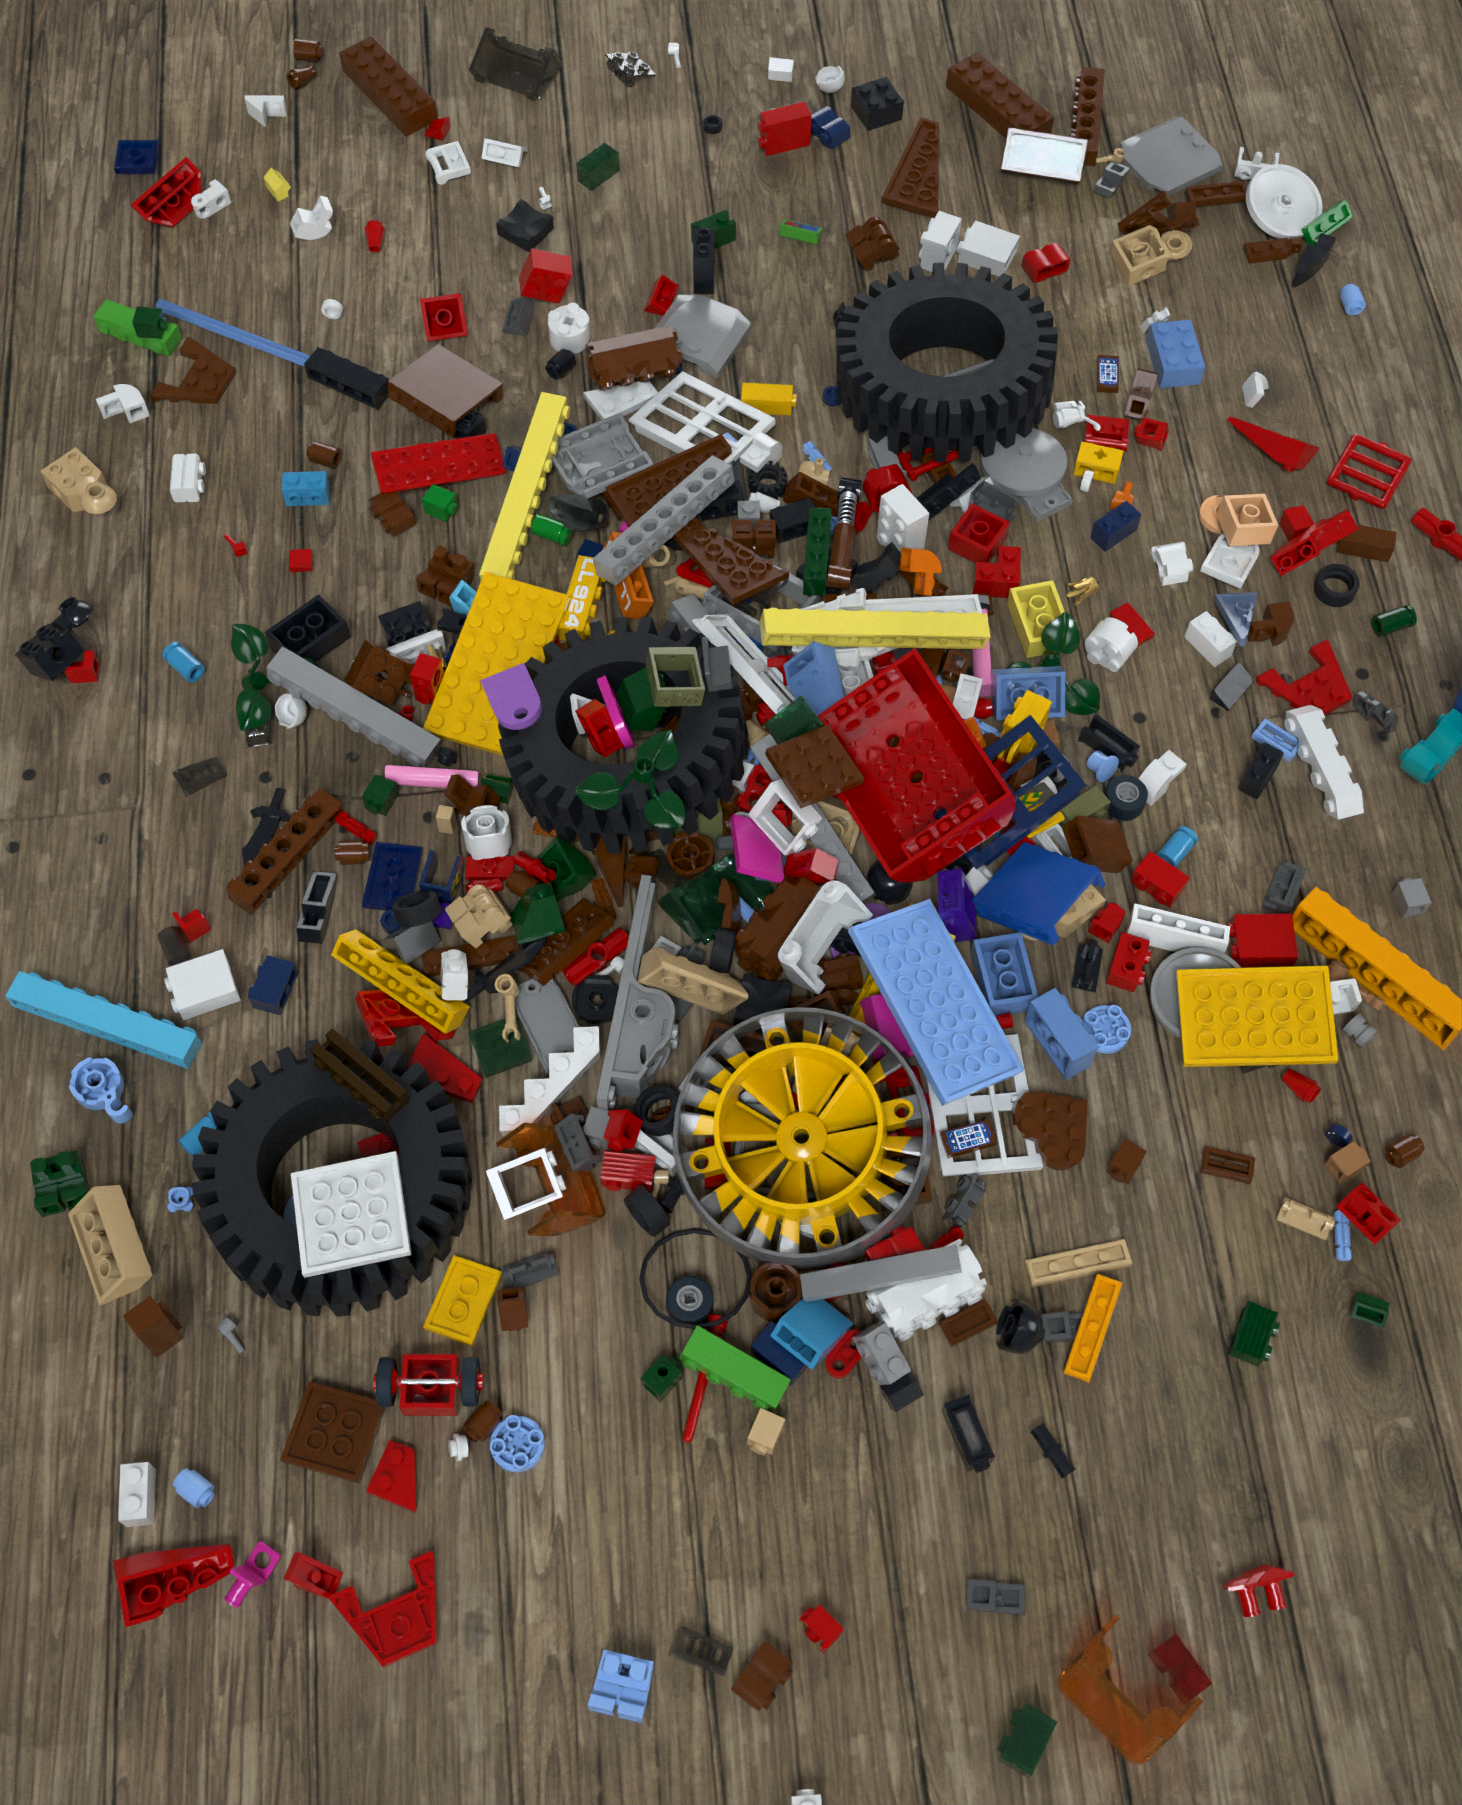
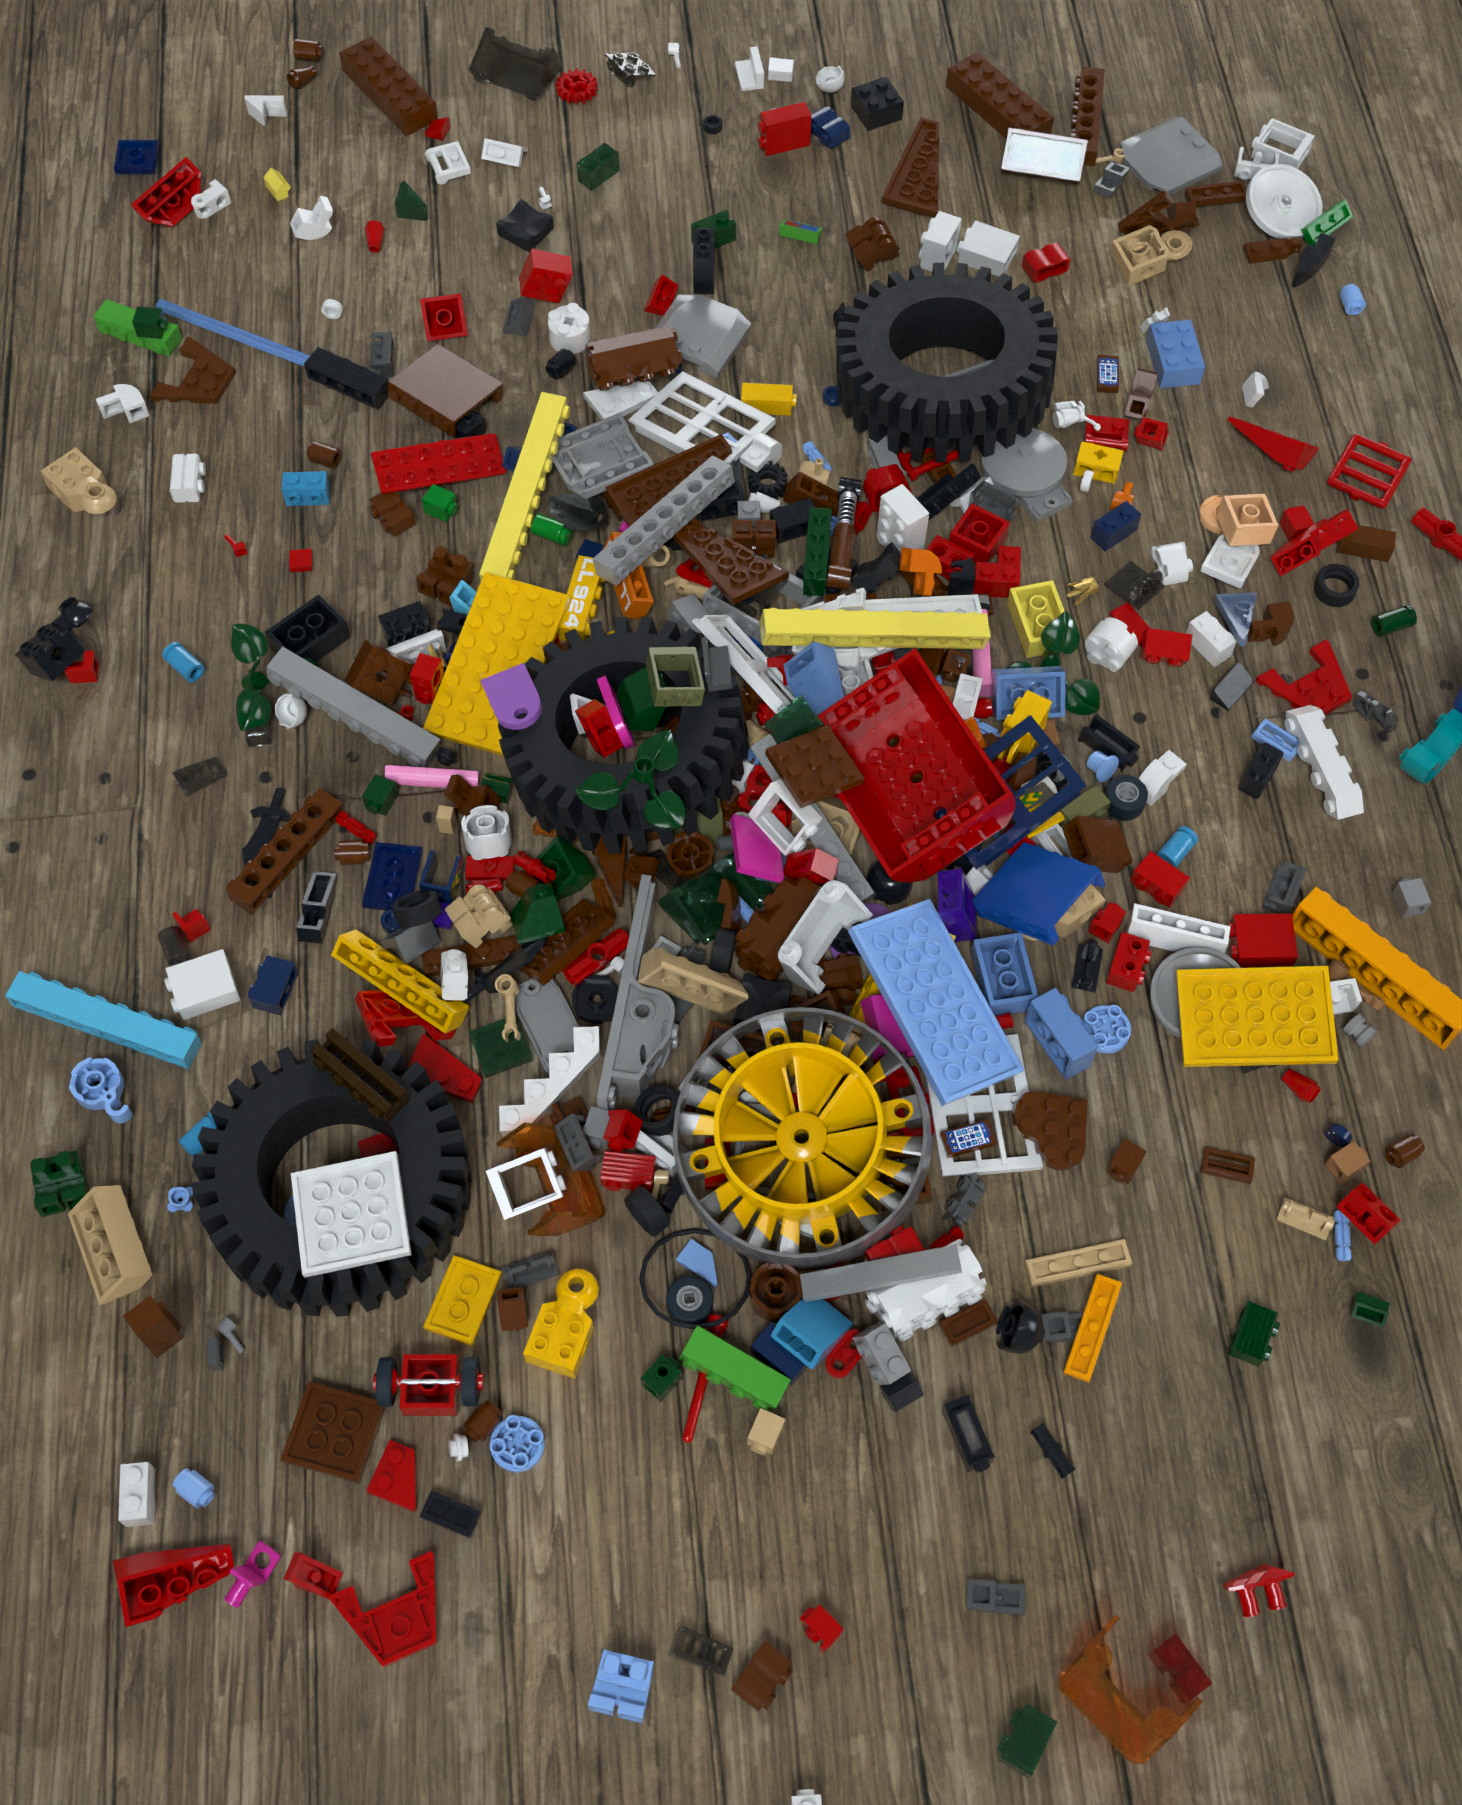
none -> dark grey tile [207,1337,224,1372]
none -> dark grey hinge [370,331,394,377]
none -> clear green slope [395,181,428,221]
none -> black plate [419,1490,482,1539]
none -> yellow brick [523,1268,599,1379]
none -> red gear [555,68,598,105]
none -> light blue tile [676,1239,718,1289]
none -> white panel [735,46,764,91]
none -> red brick [926,535,975,581]
none -> black hinge [947,558,975,596]
none -> clear smoke hinge [1104,561,1165,610]
none -> red brick [1140,628,1193,667]
none -> white window [1251,118,1315,169]

